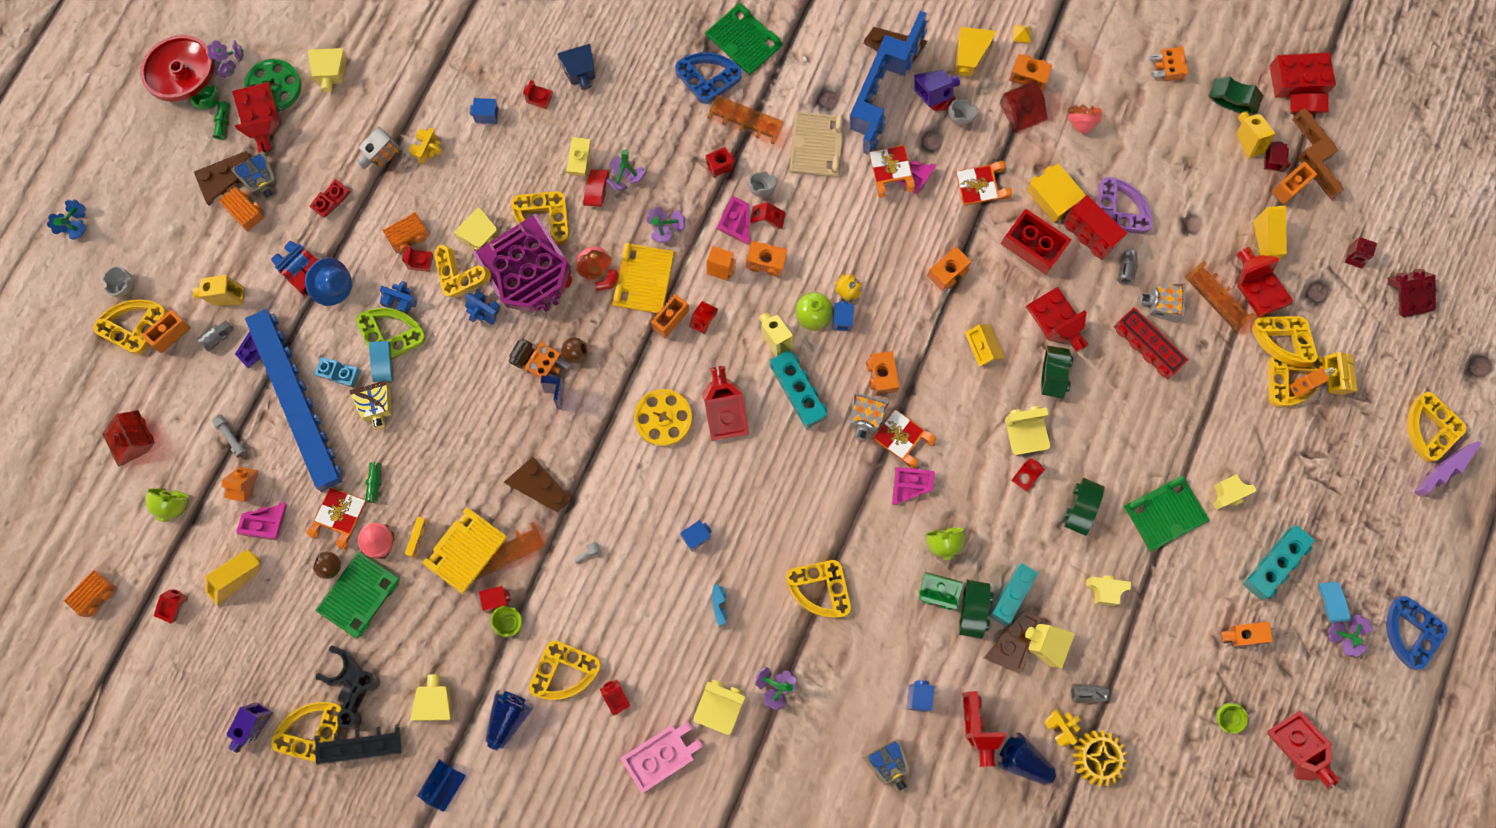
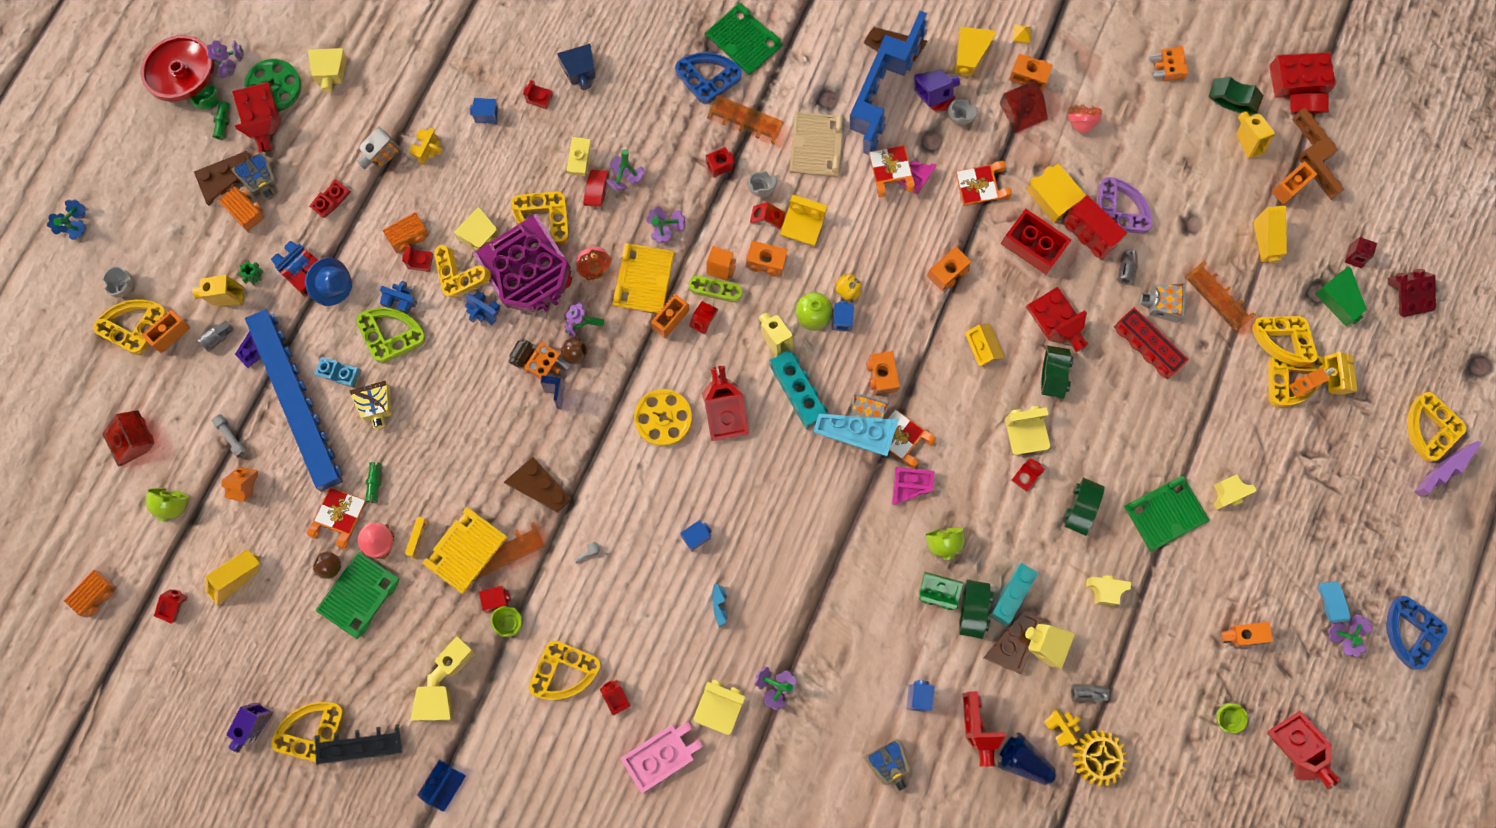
dark pink wing [236,502,287,540] -> none
black piece [315,645,380,730] -> none
dark azure slope [369,341,393,382] -> none
clear blue cone [485,690,534,750] -> none
red arm [595,269,619,291] -> none
dark pink wing [716,195,750,245] -> none
yellow beam [786,560,851,618] -> none
red plate [1237,247,1293,318] -> none
teal brick [1243,525,1315,600] -> none
dark red window [1264,141,1291,172] -> none
none -> green gear [237,261,264,285]
none -> light yellow torso [430,636,476,683]
none -> medium lavender plant [564,301,604,338]
none -> lime beam [689,276,742,302]
none -> yellow bracket [780,194,827,246]
none -> medium azure wing [813,414,899,457]
none -> green slope [1315,266,1367,326]

